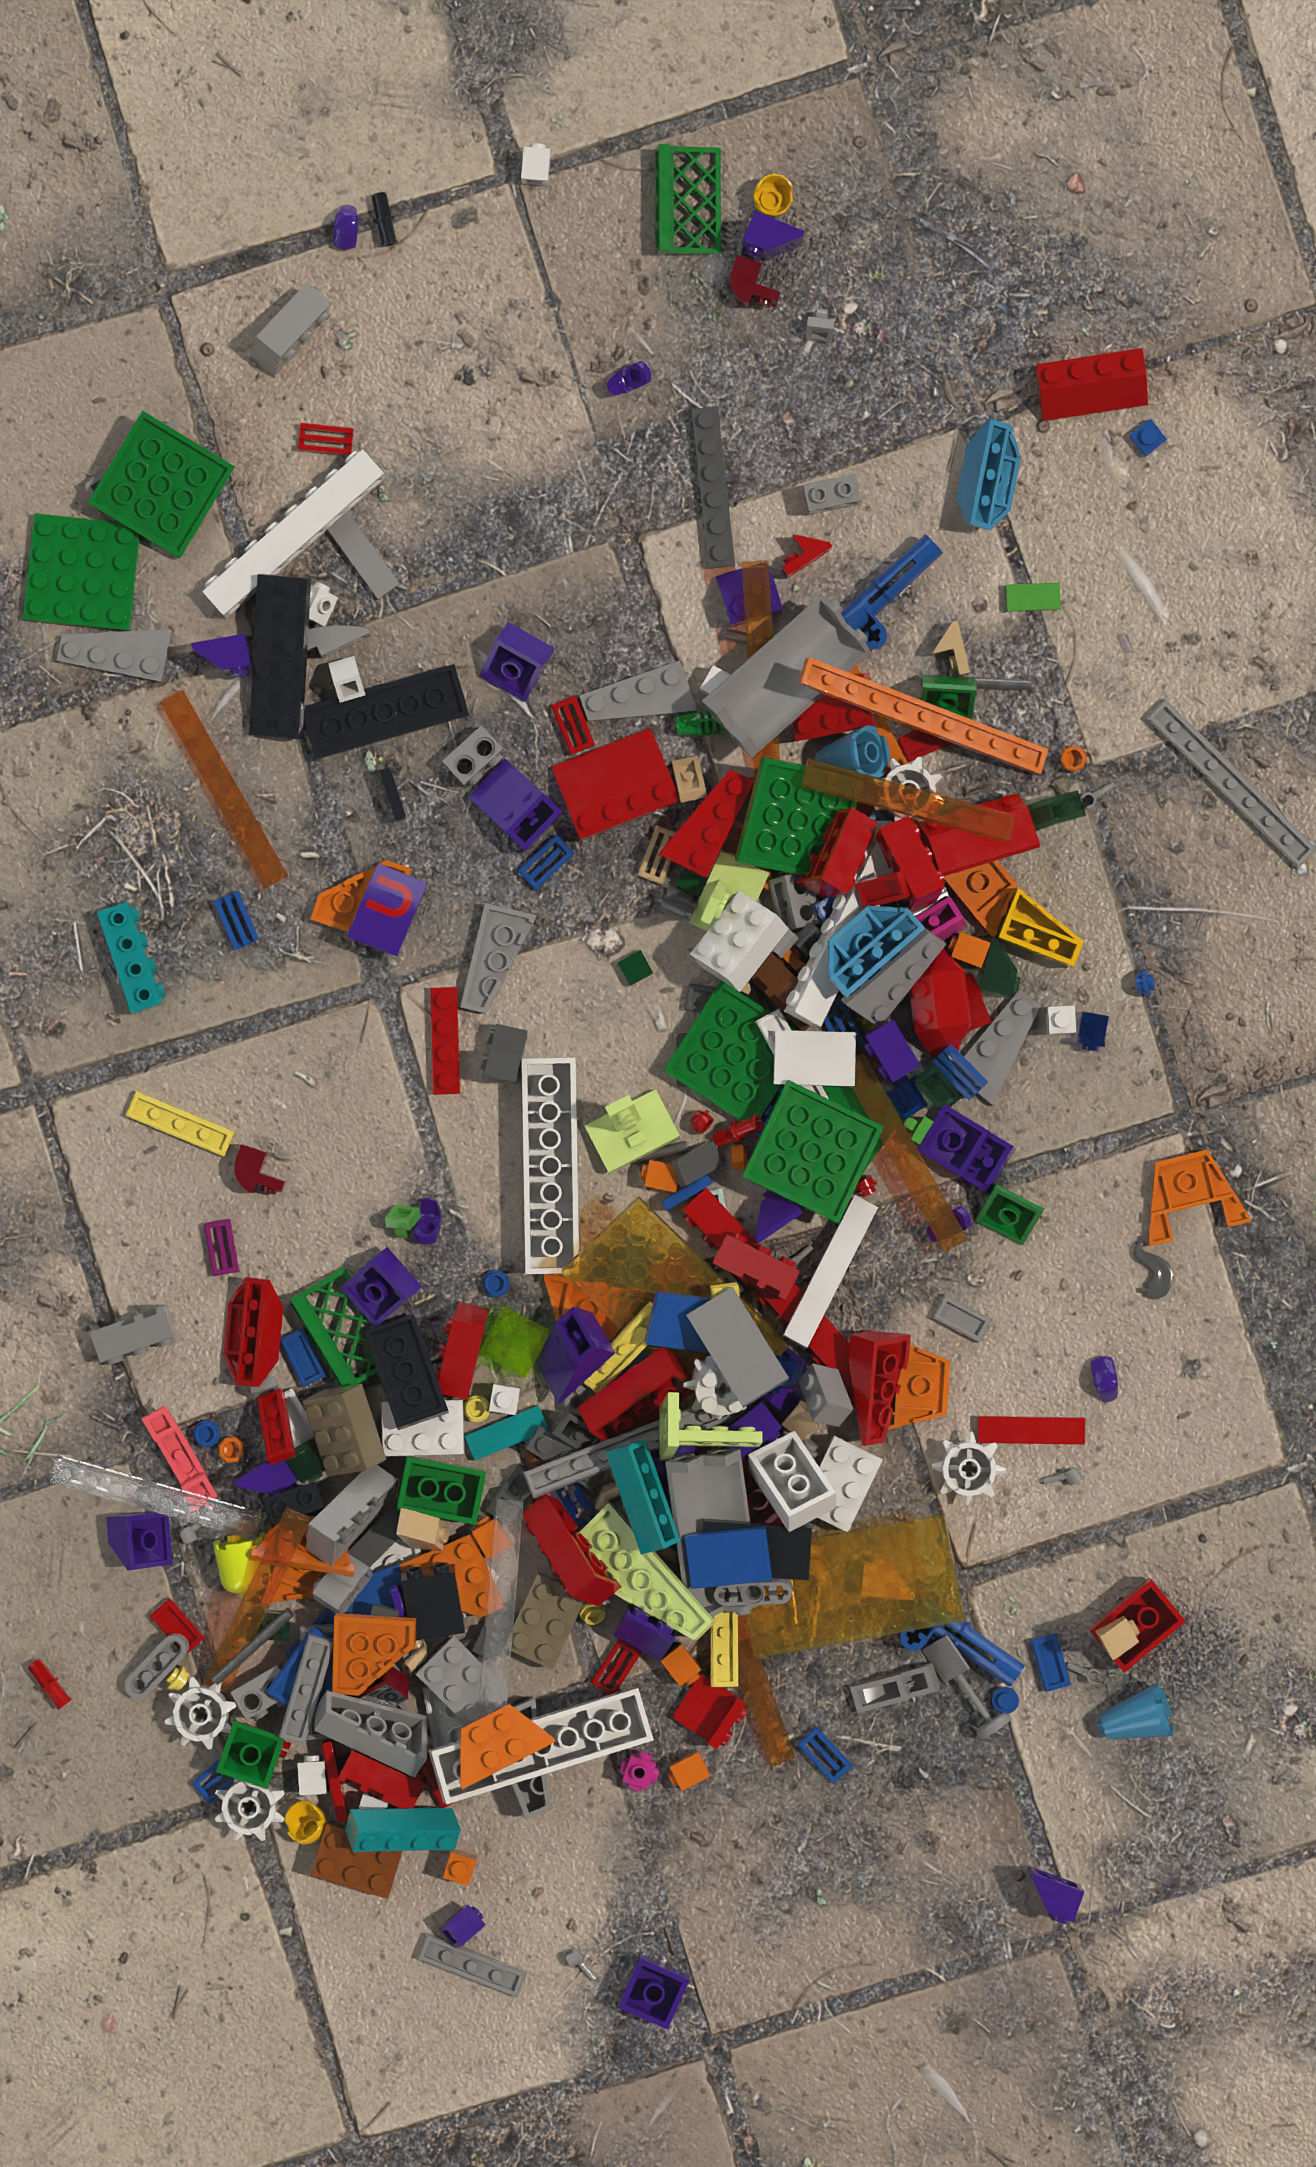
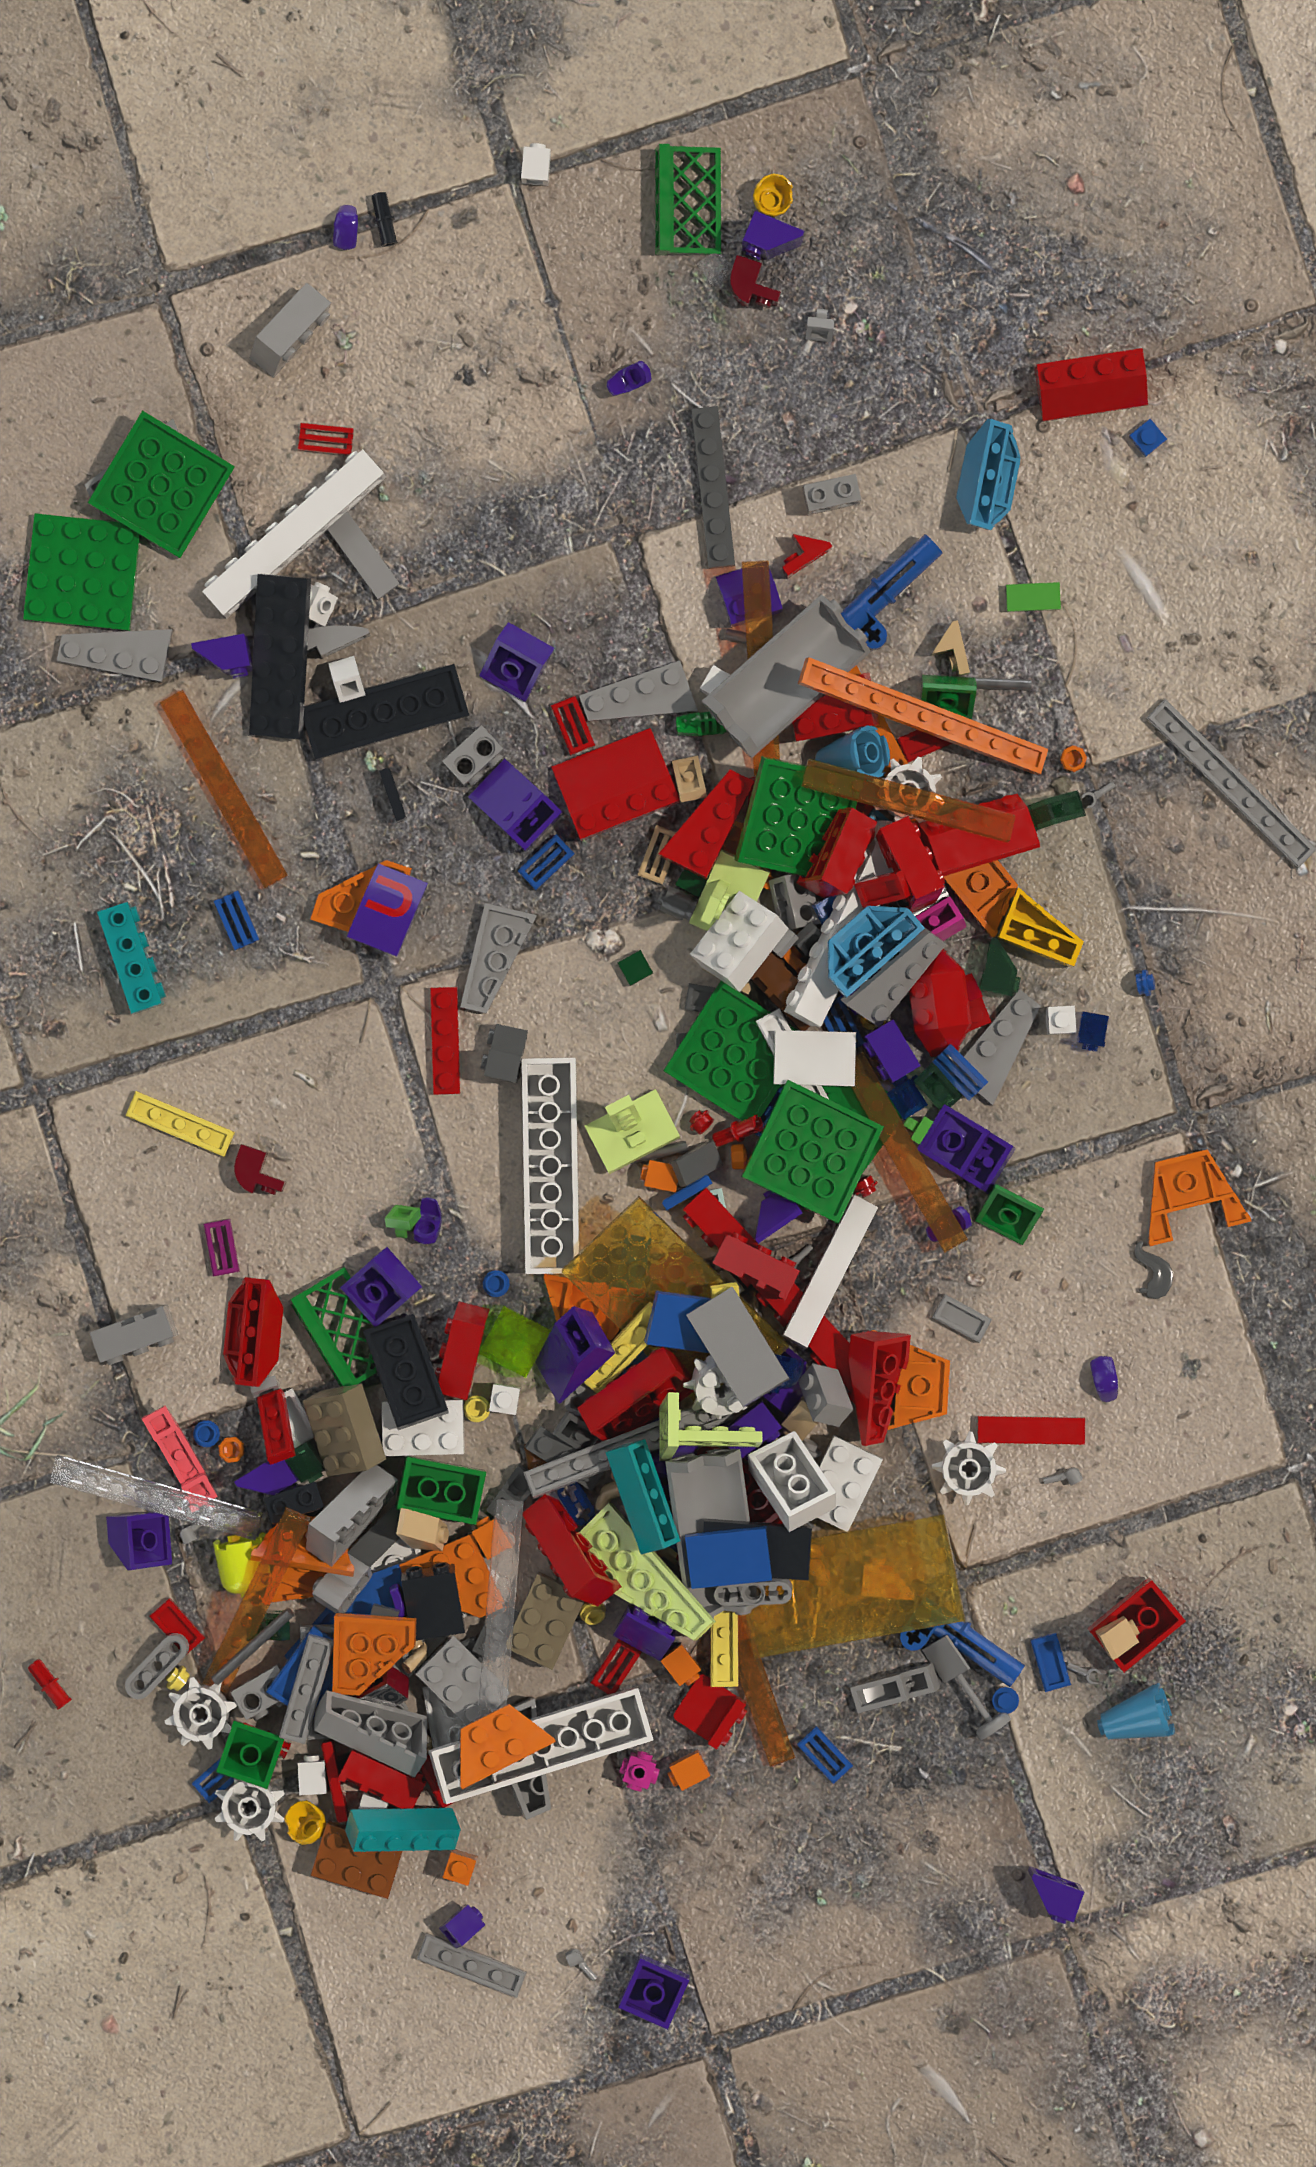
blue tile [280,1328,327,1387] -> none
teal tile [465,1405,549,1461] -> none
orange brick [947,932,990,969] -> none

